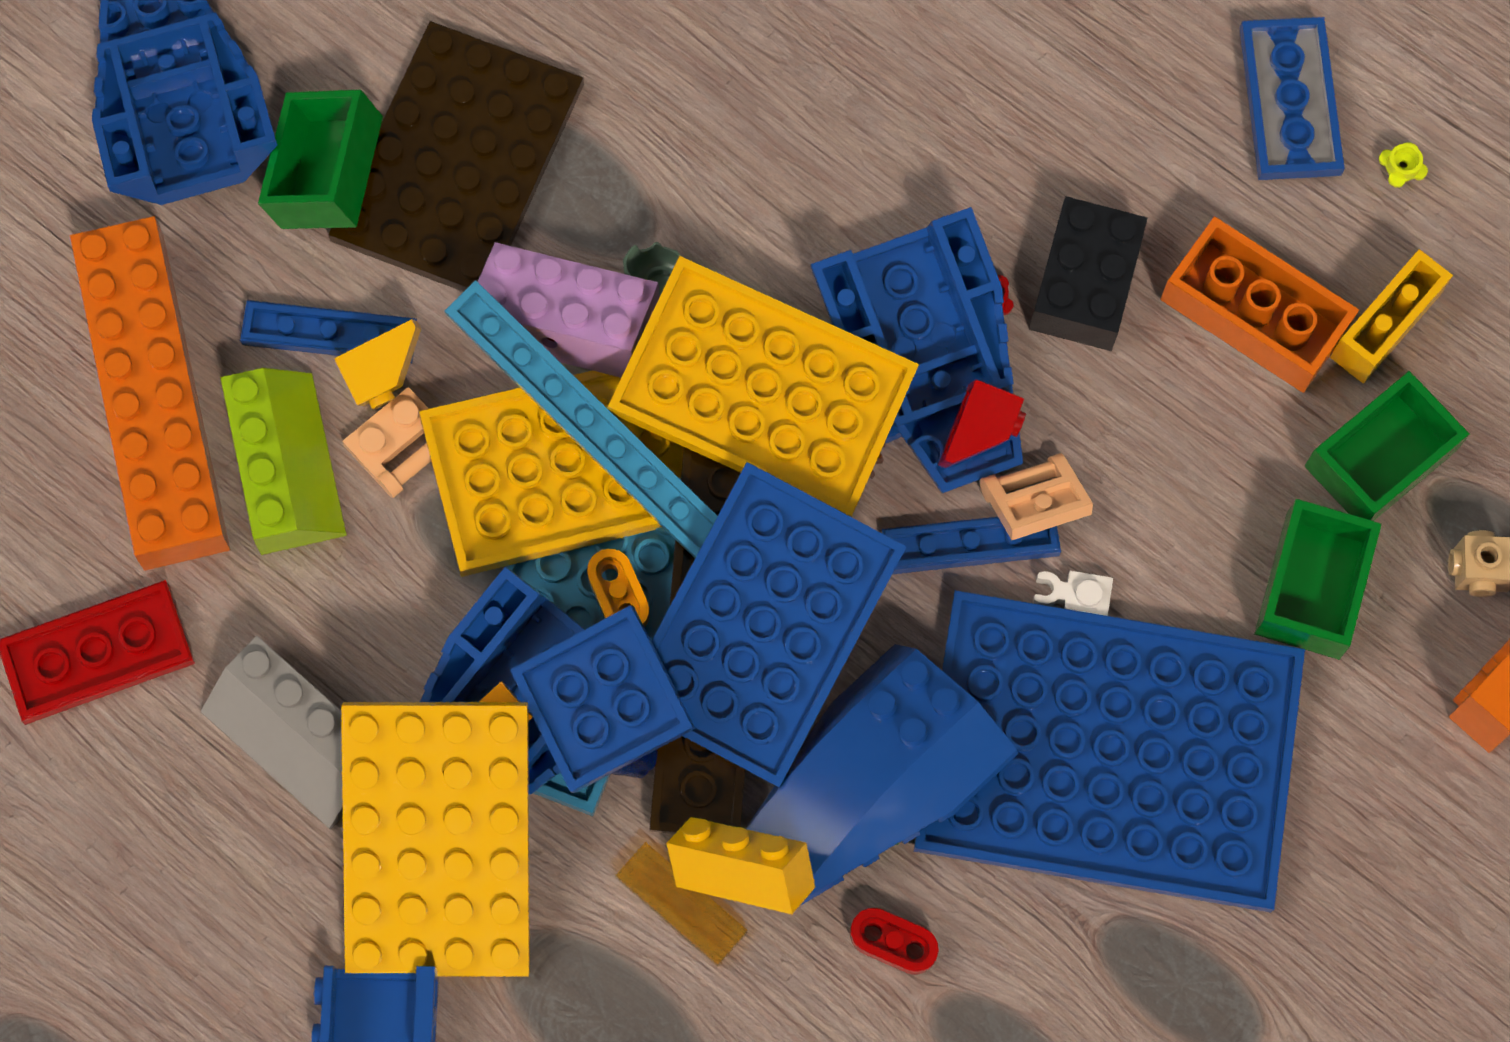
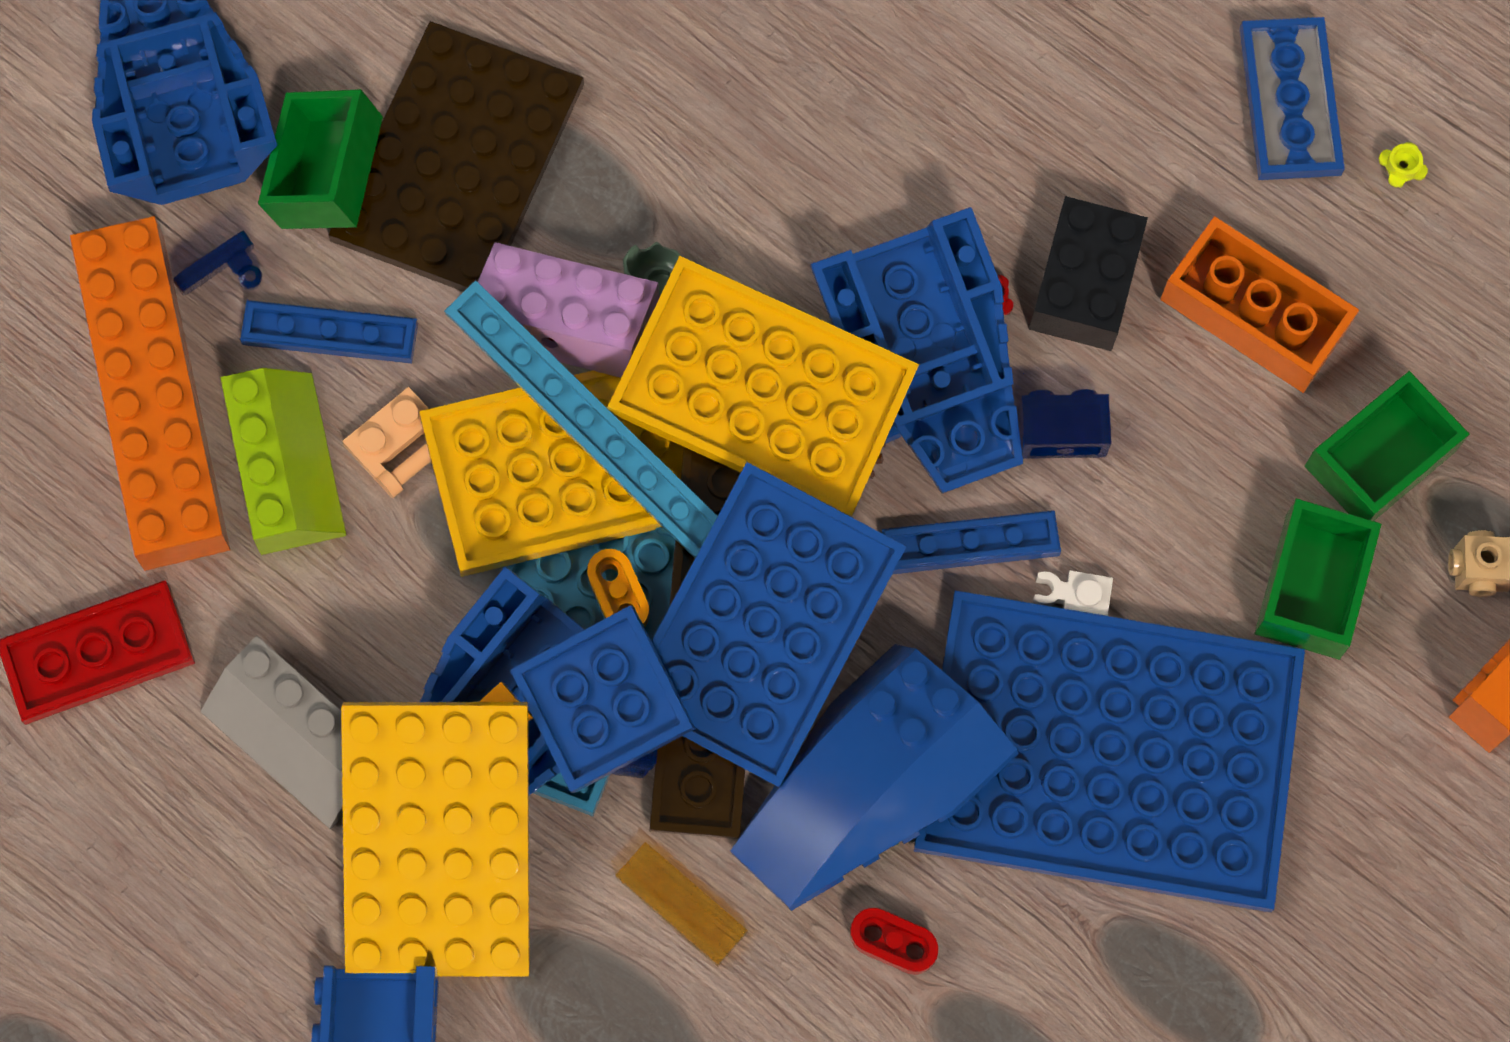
yellow slope [334,319,421,410] -> none
yellow brick [666,817,815,914] -> none
red slope [938,379,1026,468] -> none
light nougat plate [980,453,1093,540] -> none
yellow brick [1330,249,1453,384] -> none
none -> clear blue piece [173,230,262,296]
none -> clear blue brick [1018,389,1112,459]

